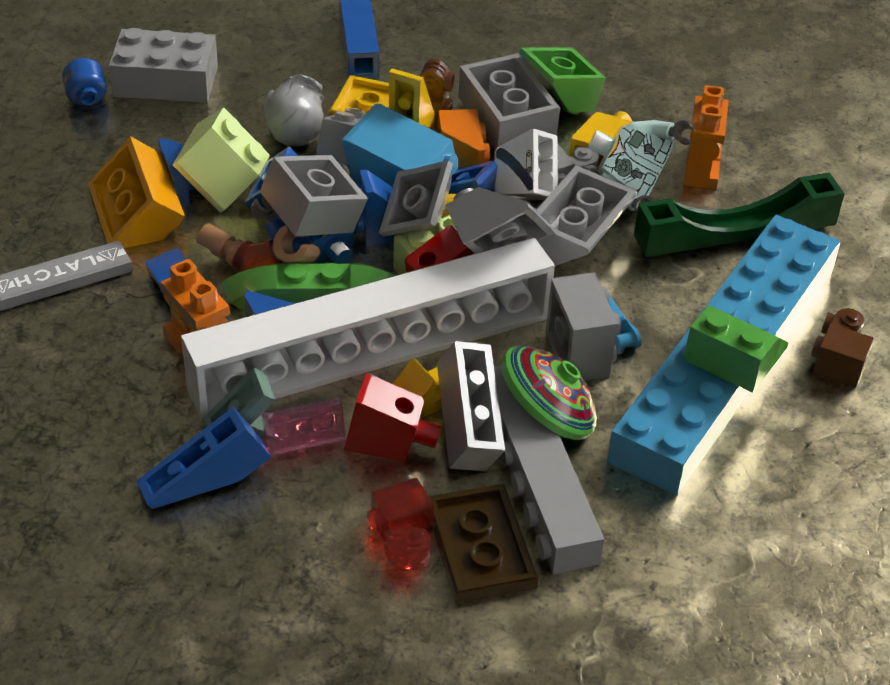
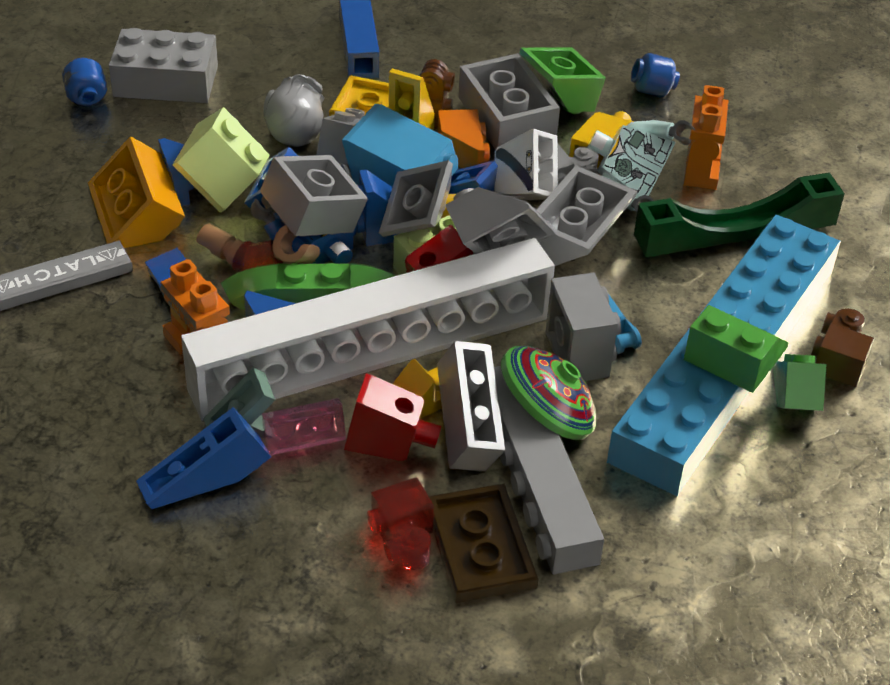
none -> blue head [631,53,680,98]
none -> bright green slope [772,354,826,411]

